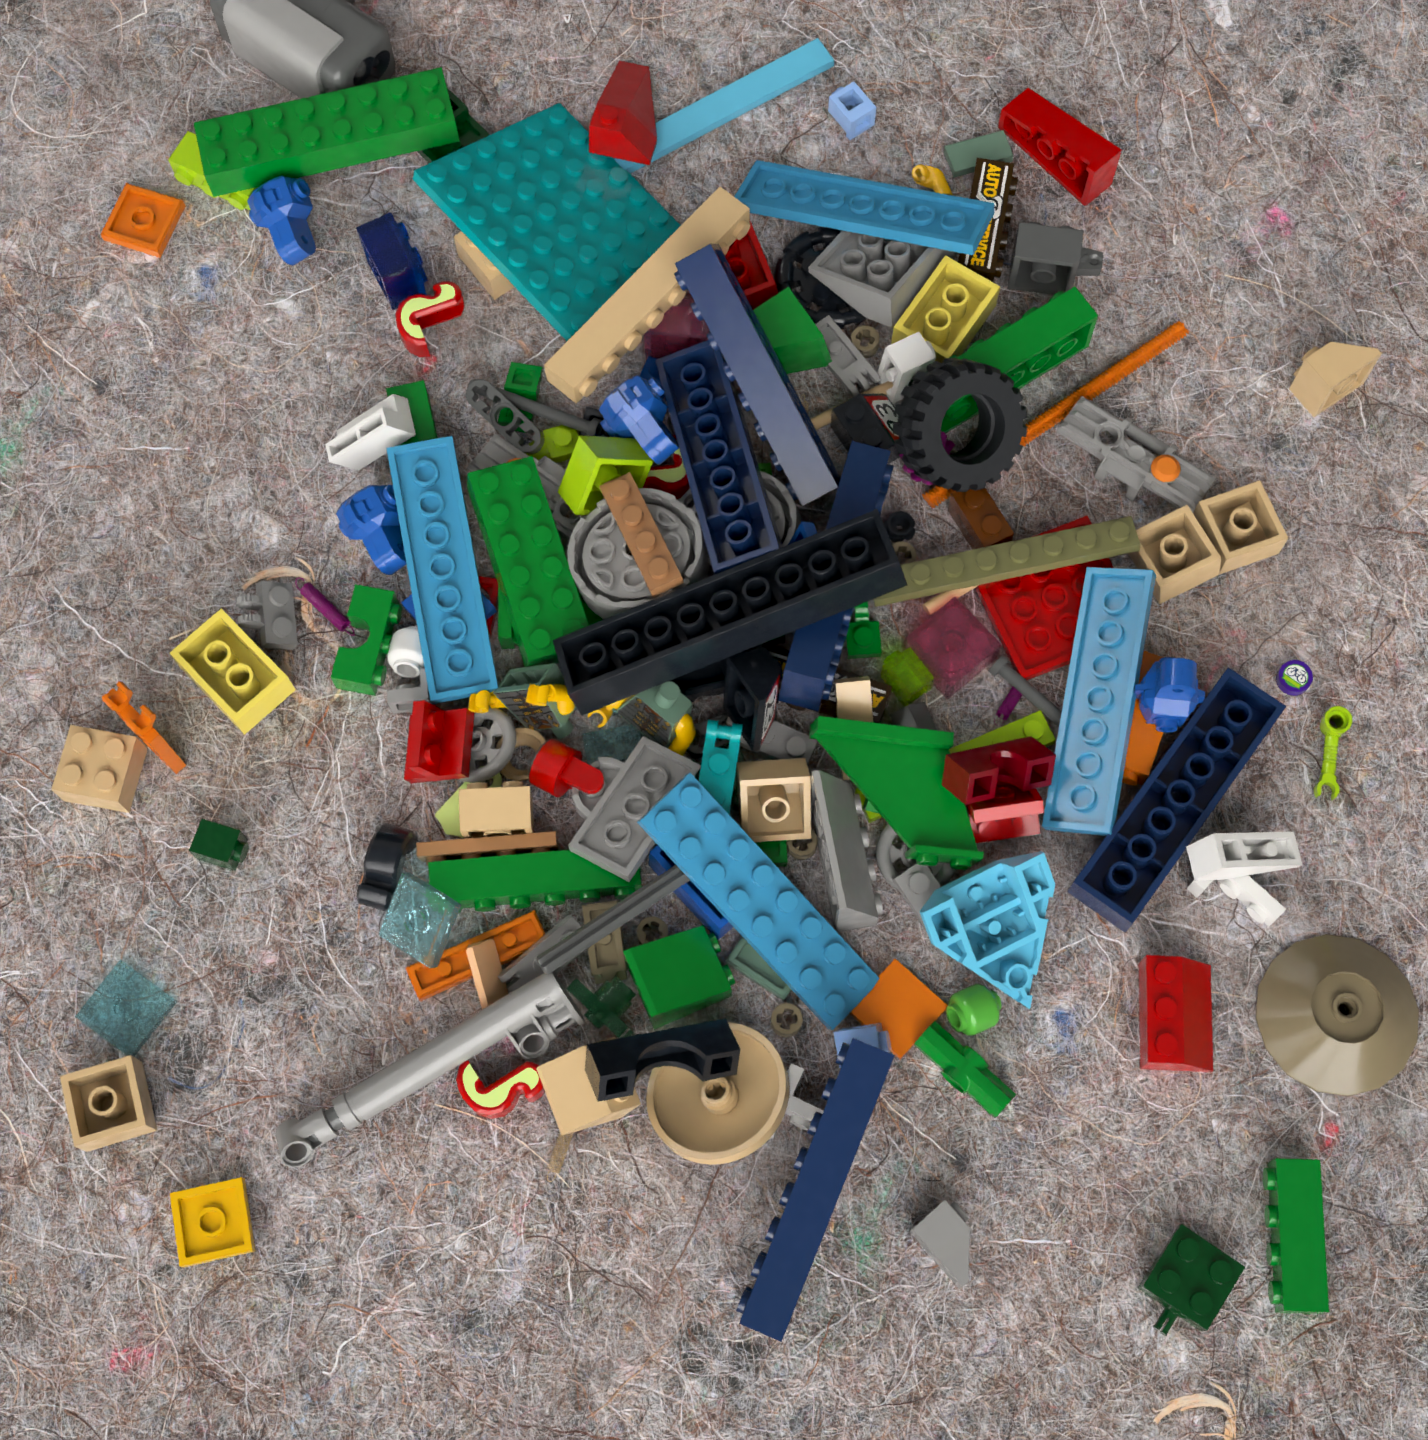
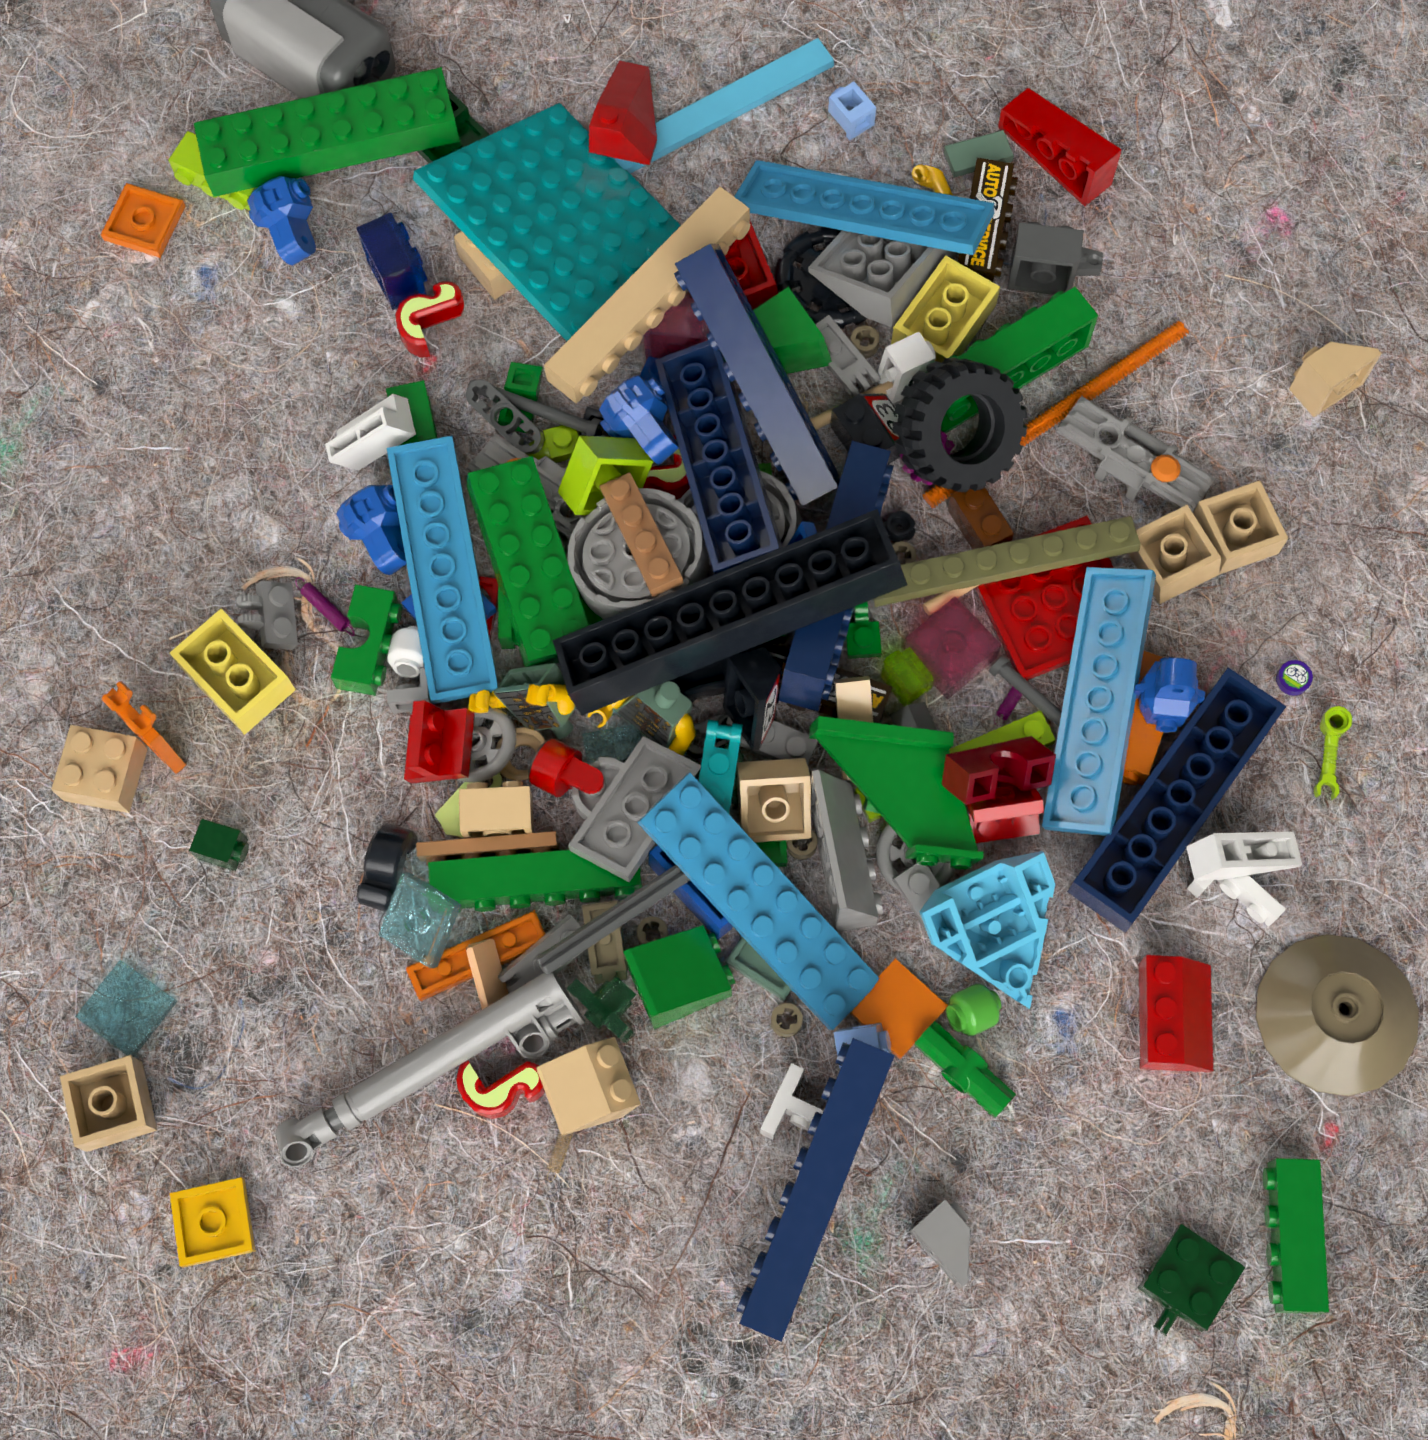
black arch [585,1018,741,1102] -> none
tan dish [646,1022,790,1165] -> none

